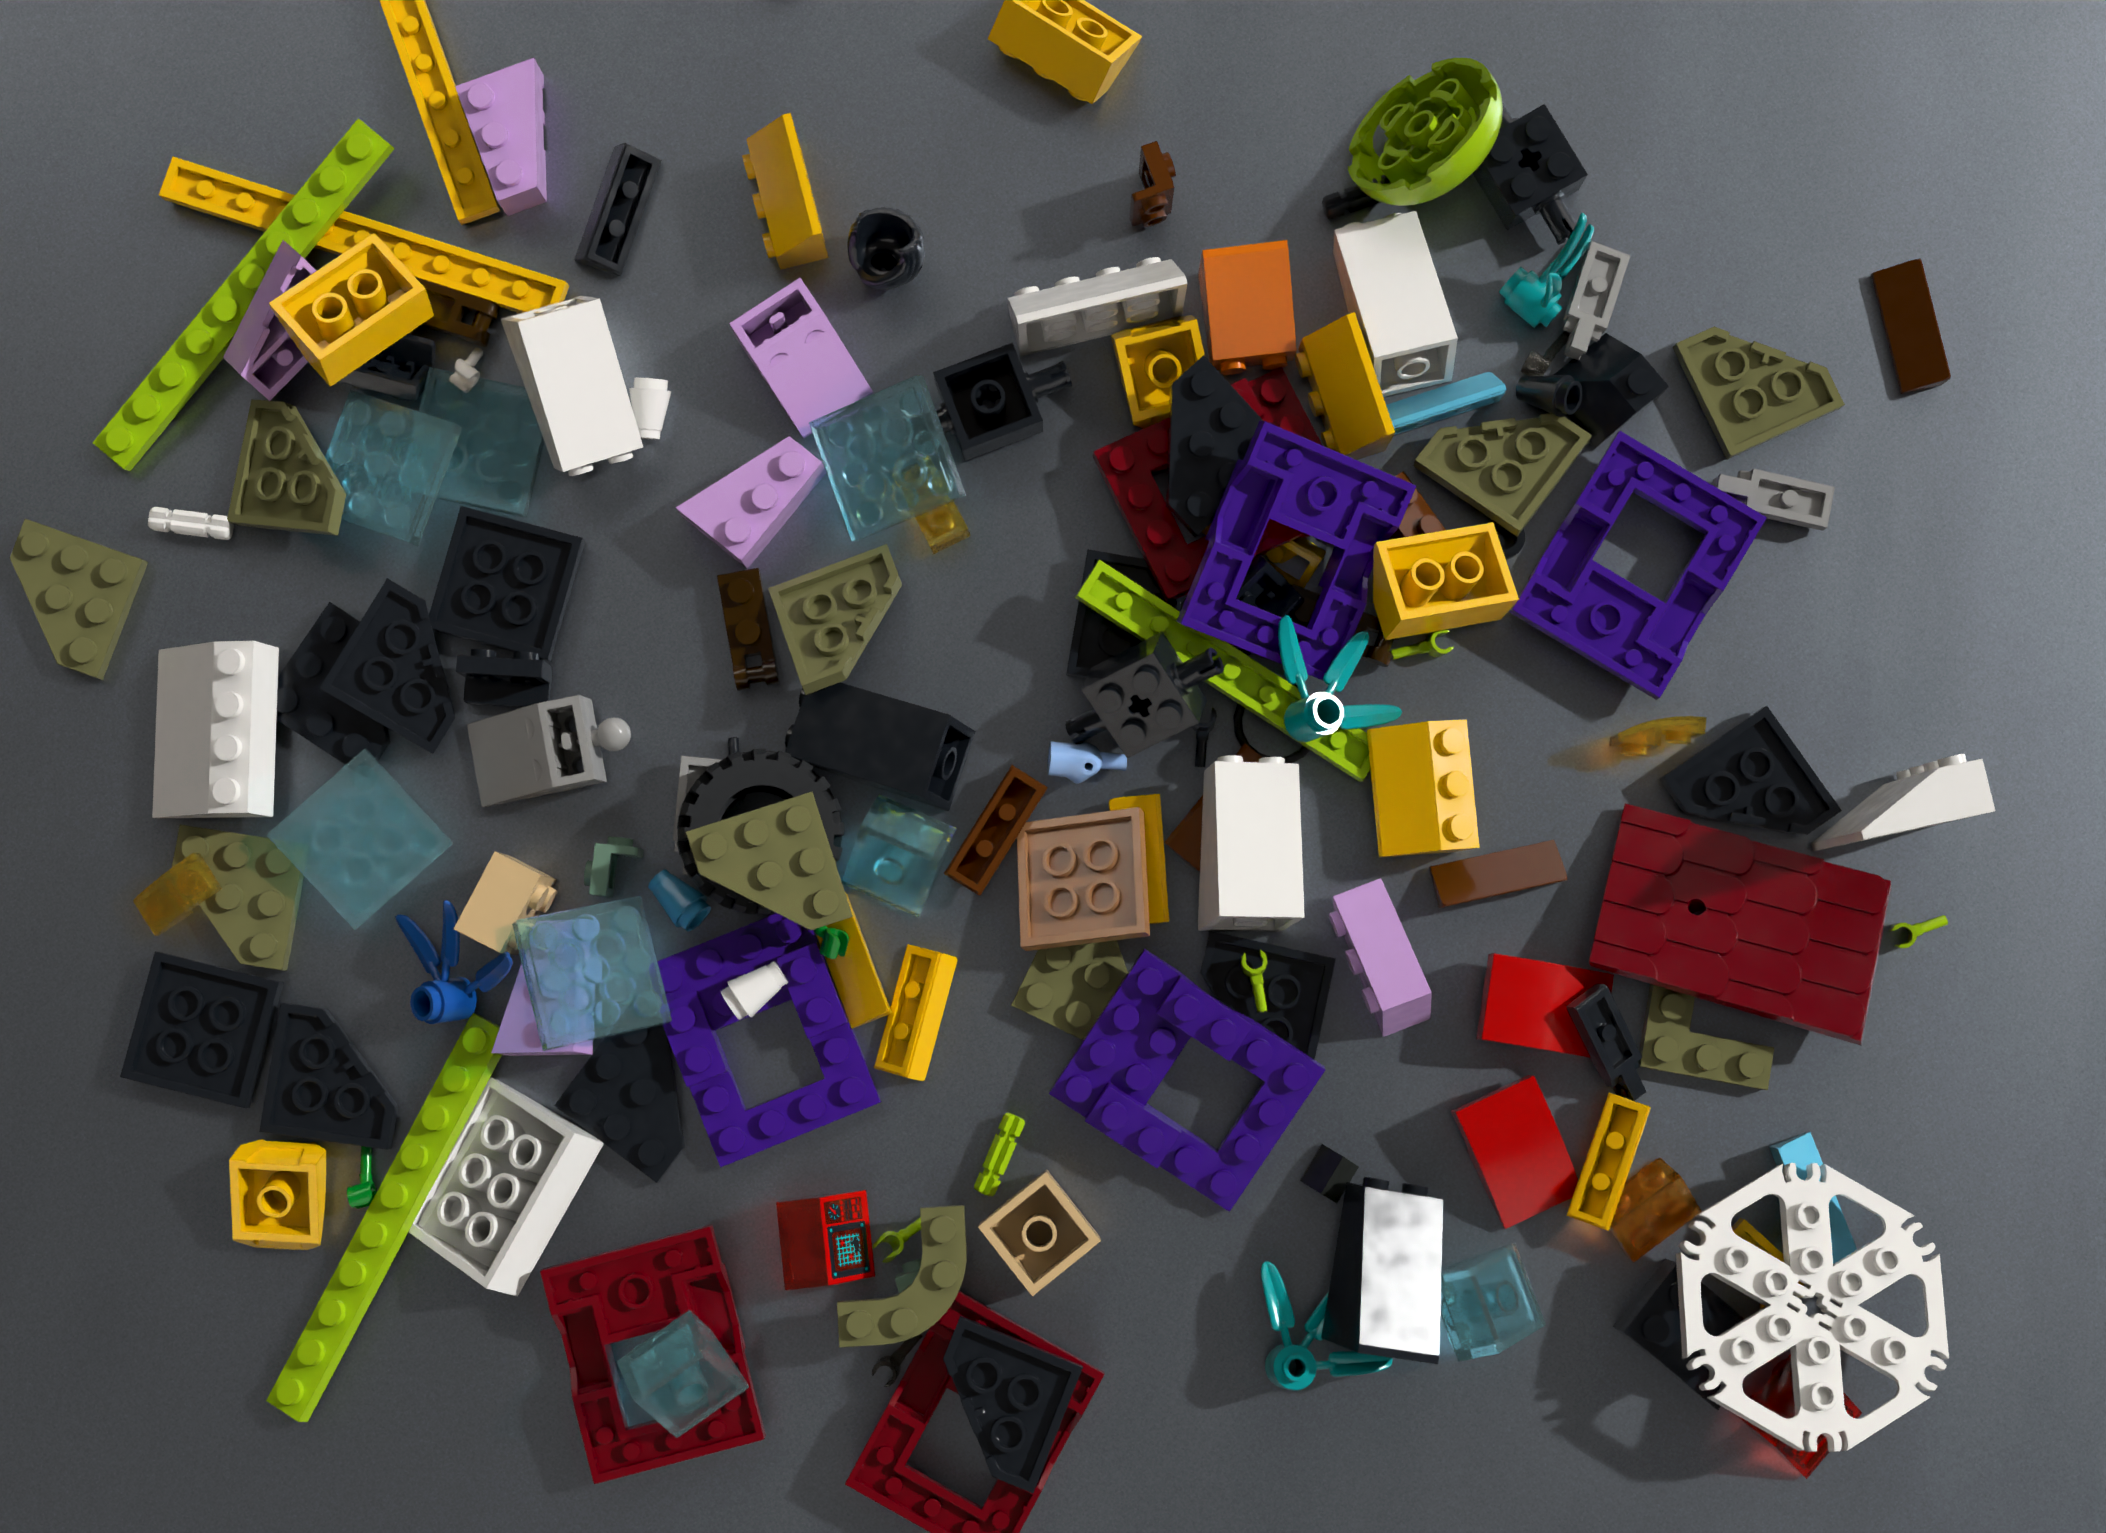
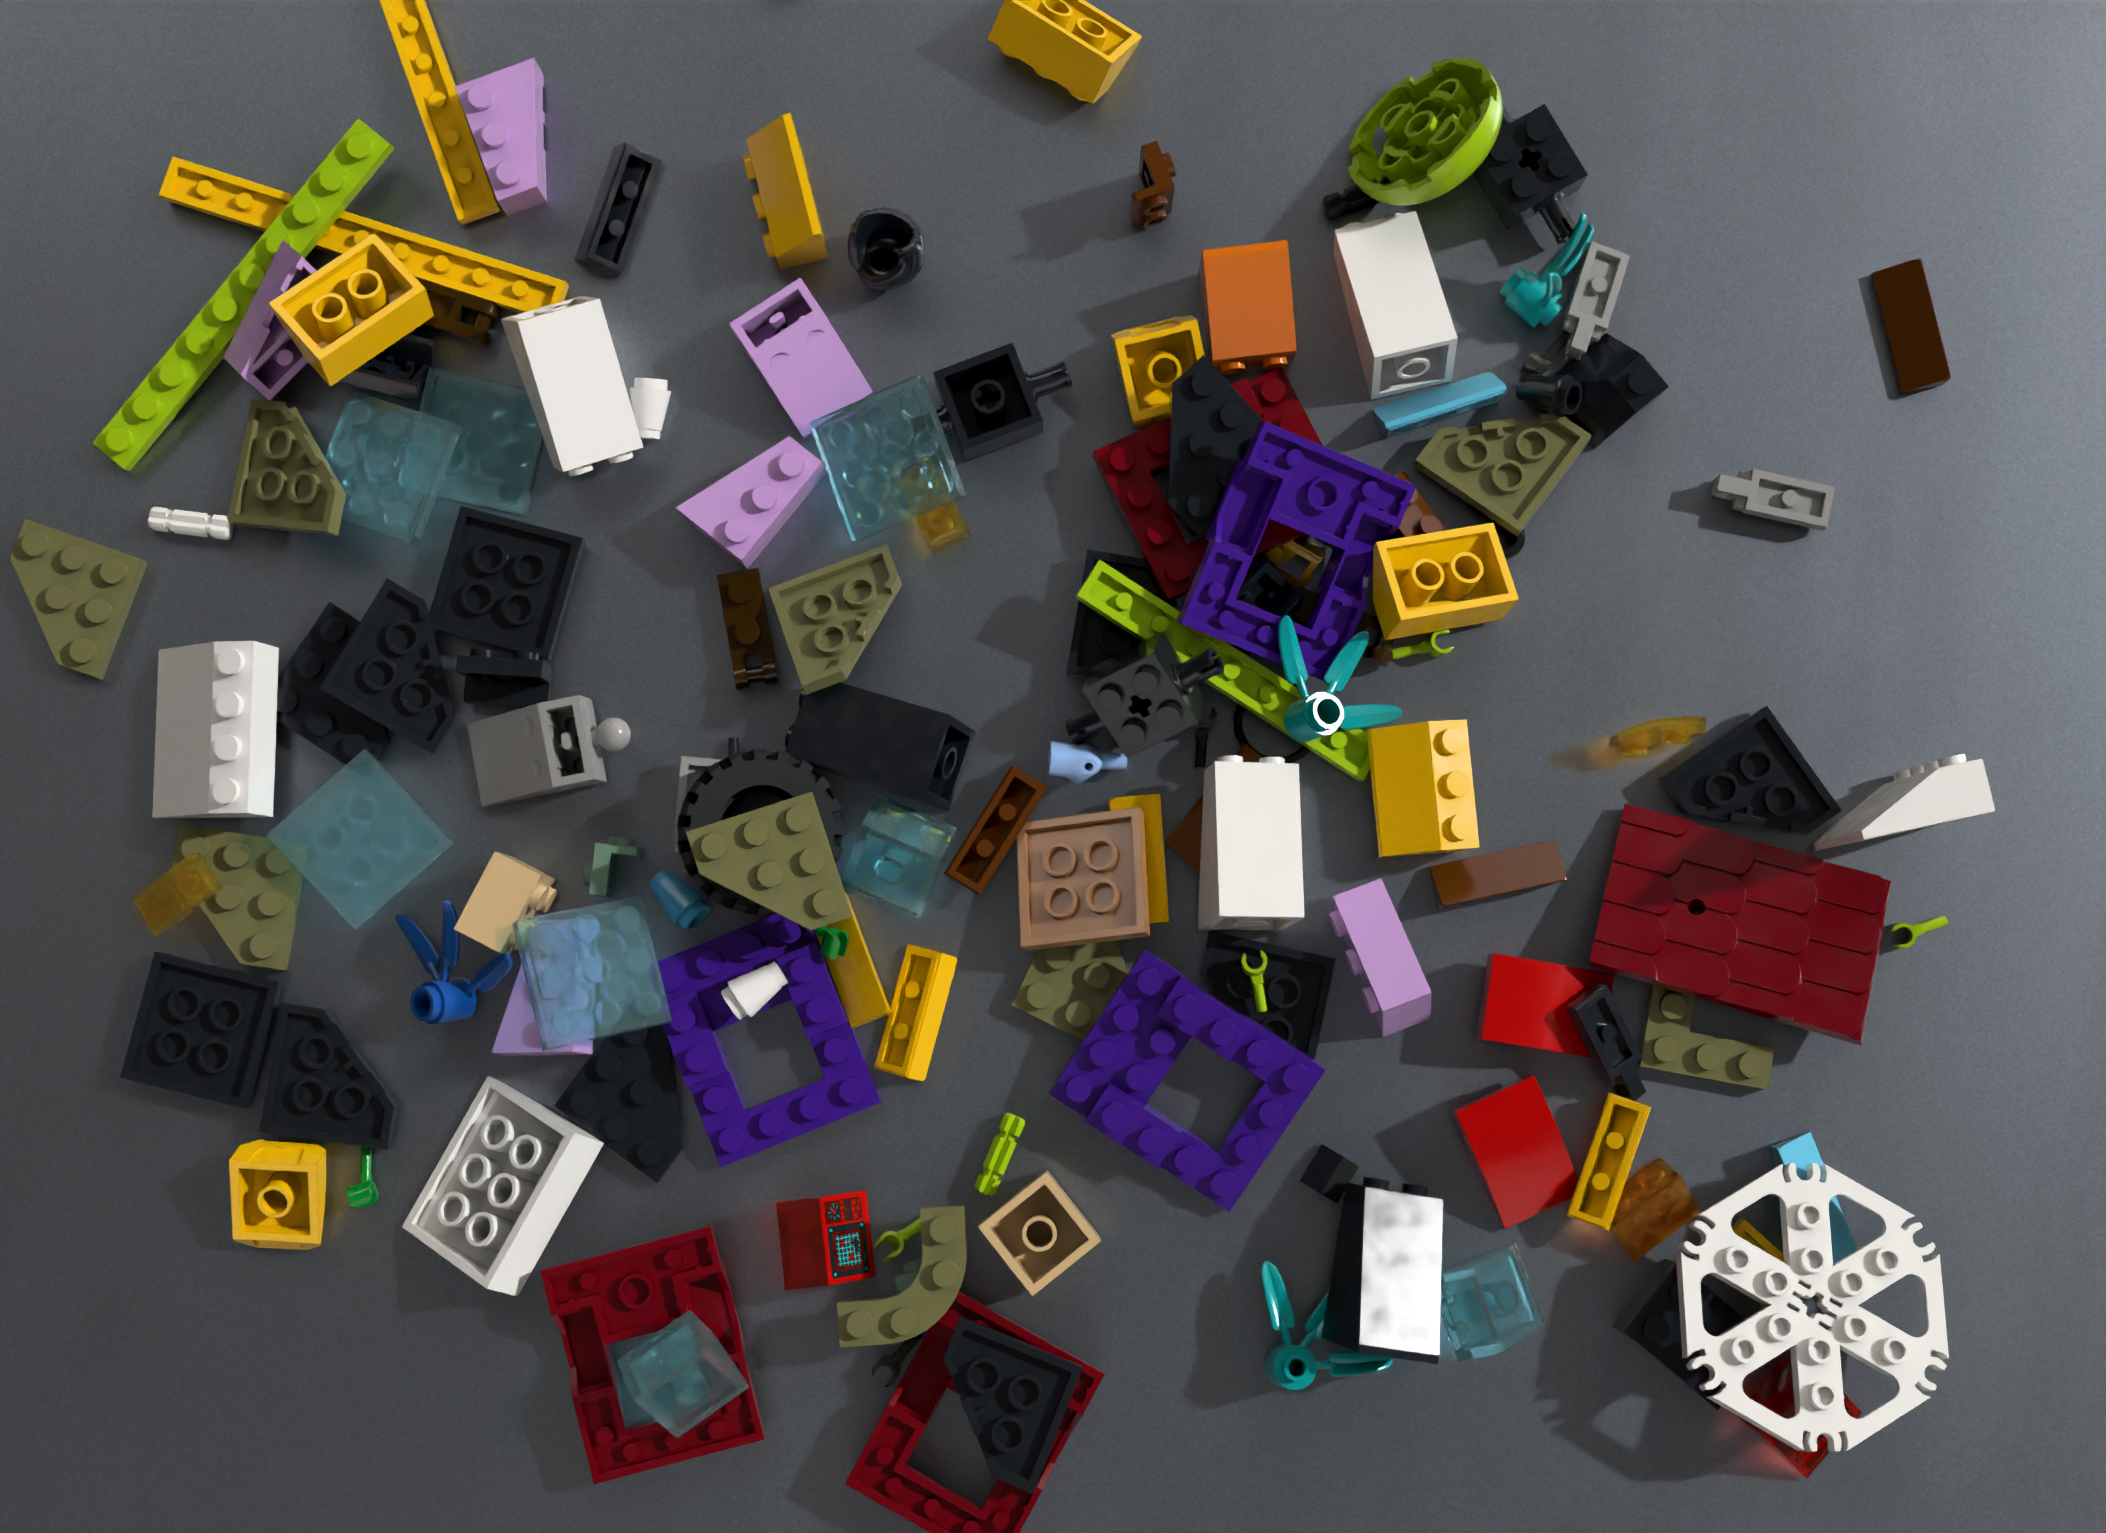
lime plate [266,1013,502,1422] -> none
white hand [449,348,483,393] -> none
white slope [1008,257,1187,357] -> none
yellow slope [1295,312,1395,460] -> none
dark purple piece [1510,431,1767,700] -> none
olive plate [1672,326,1845,460] -> none

